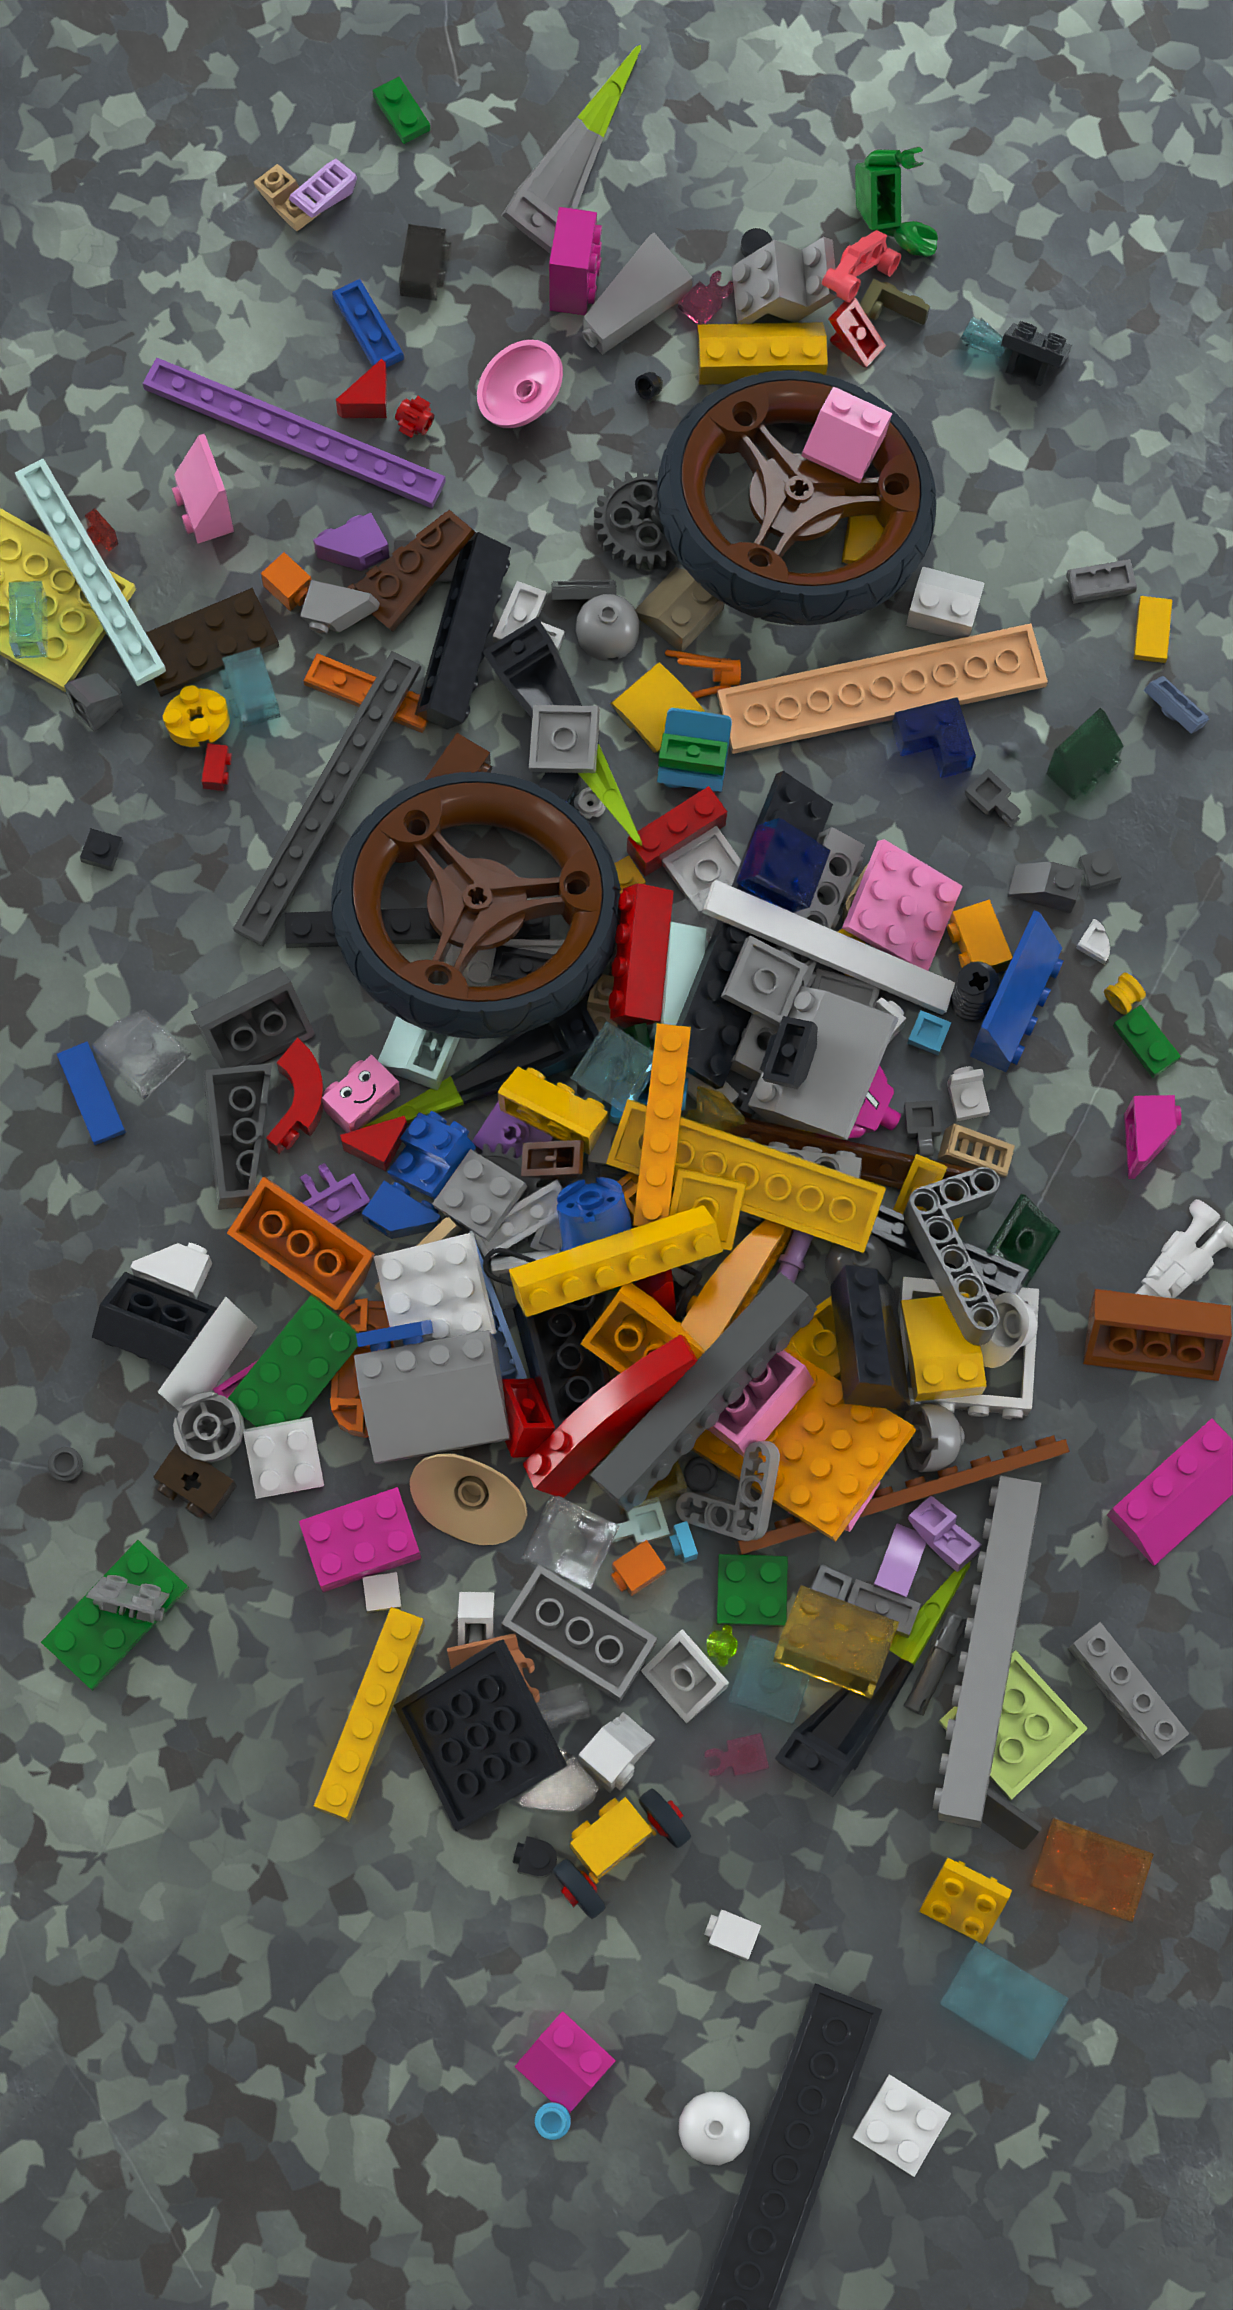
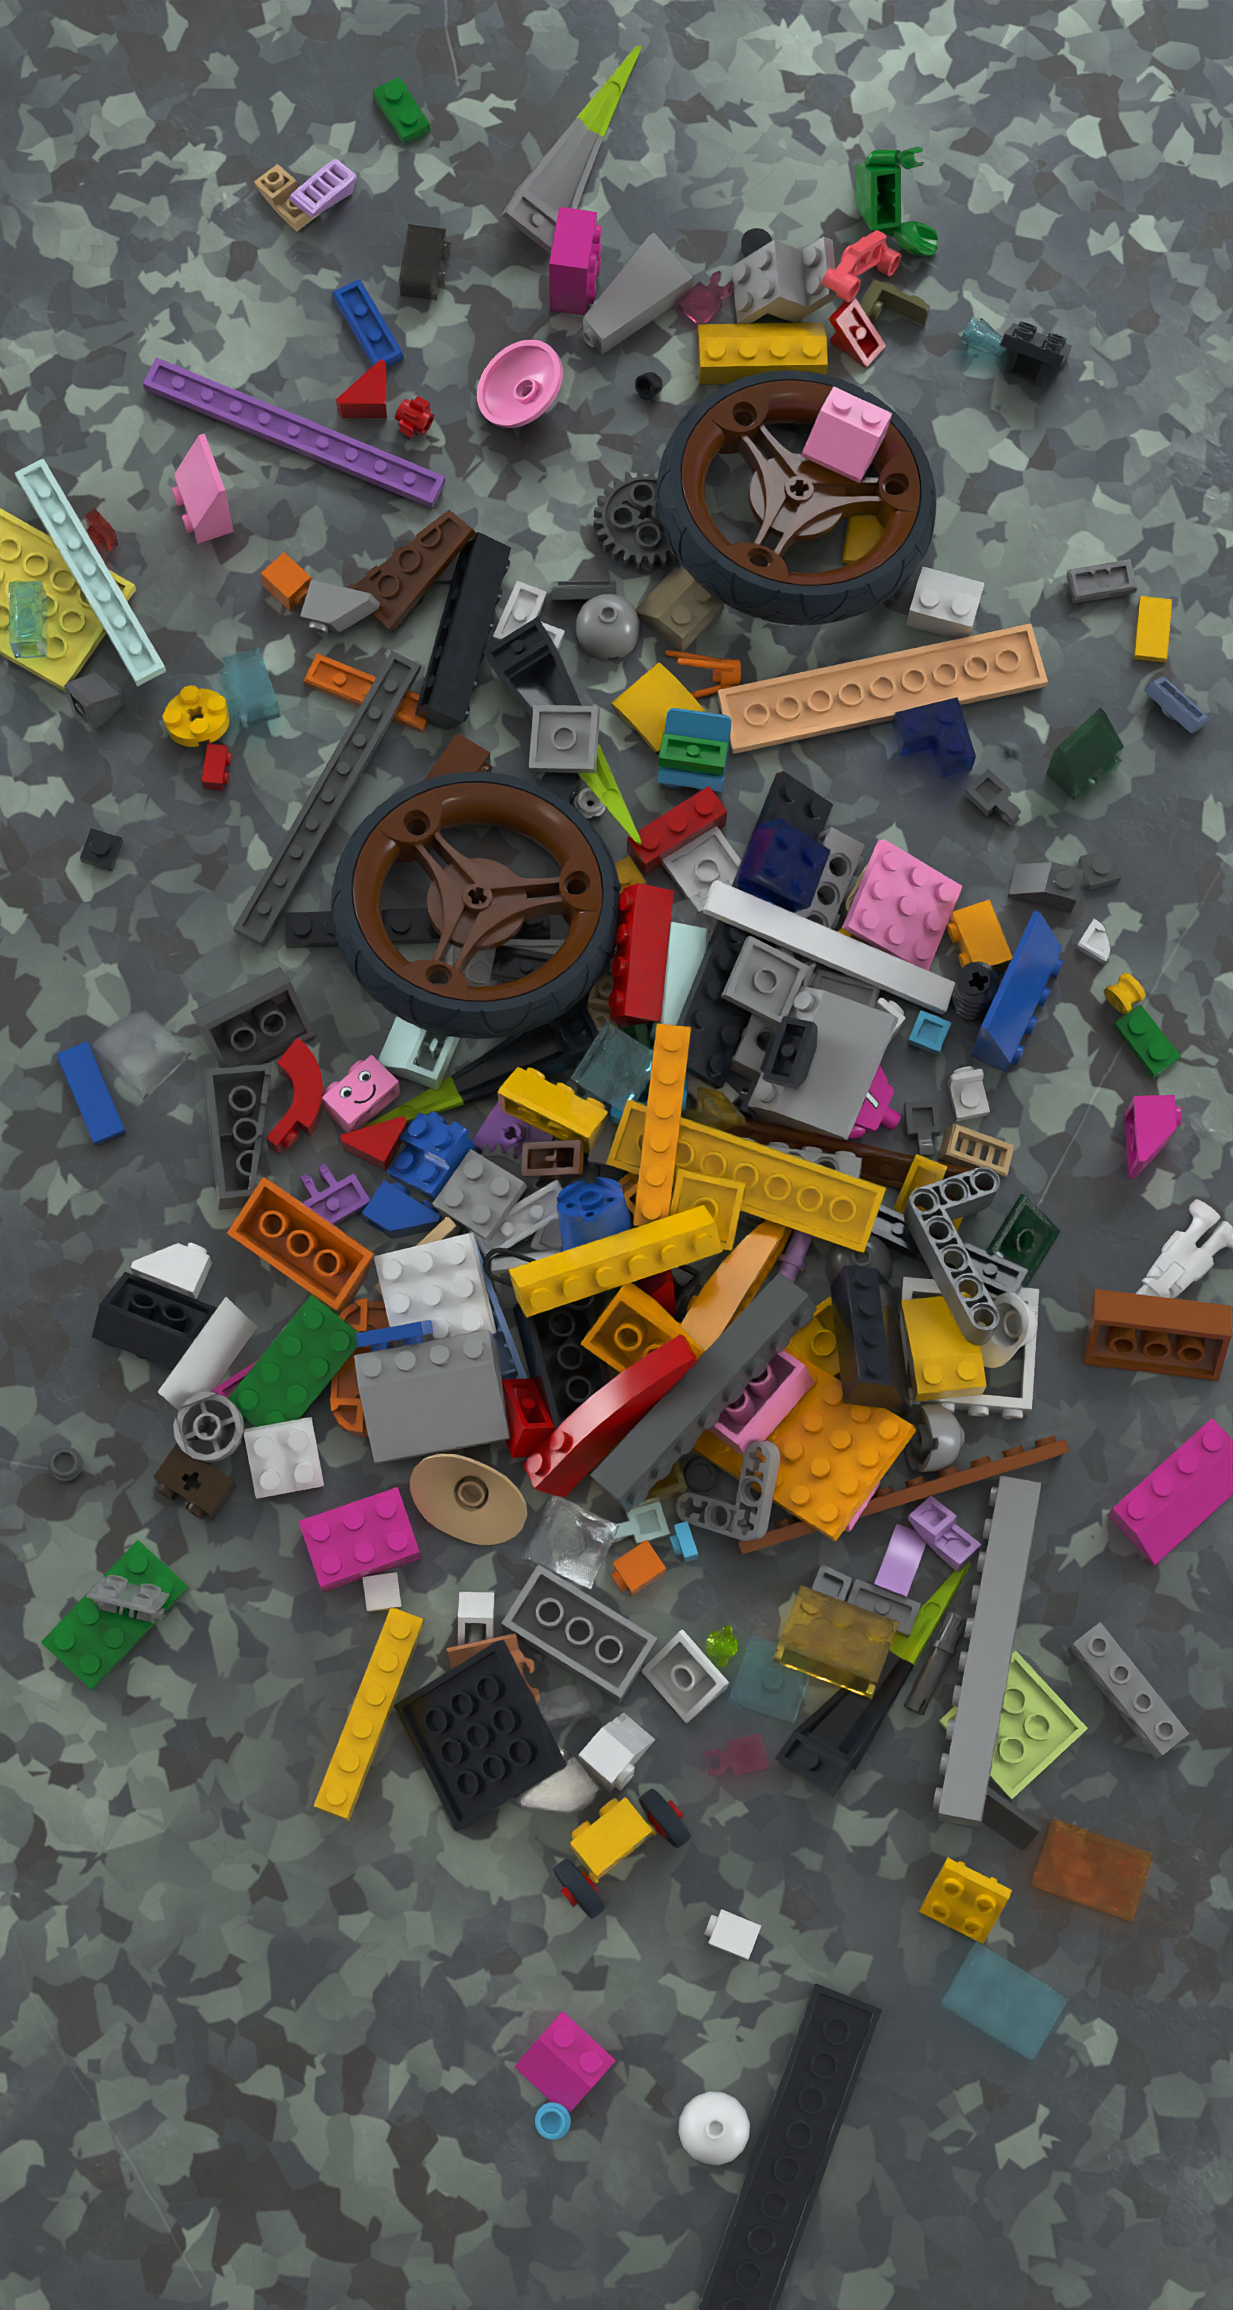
dark brown plate [146,587,279,697] -> none
medium lavender slope [313,513,390,571] -> none
black plate [513,1836,557,1878] -> none
green plate [717,1554,788,1627] -> none
white plate [852,2074,951,2177] -> none

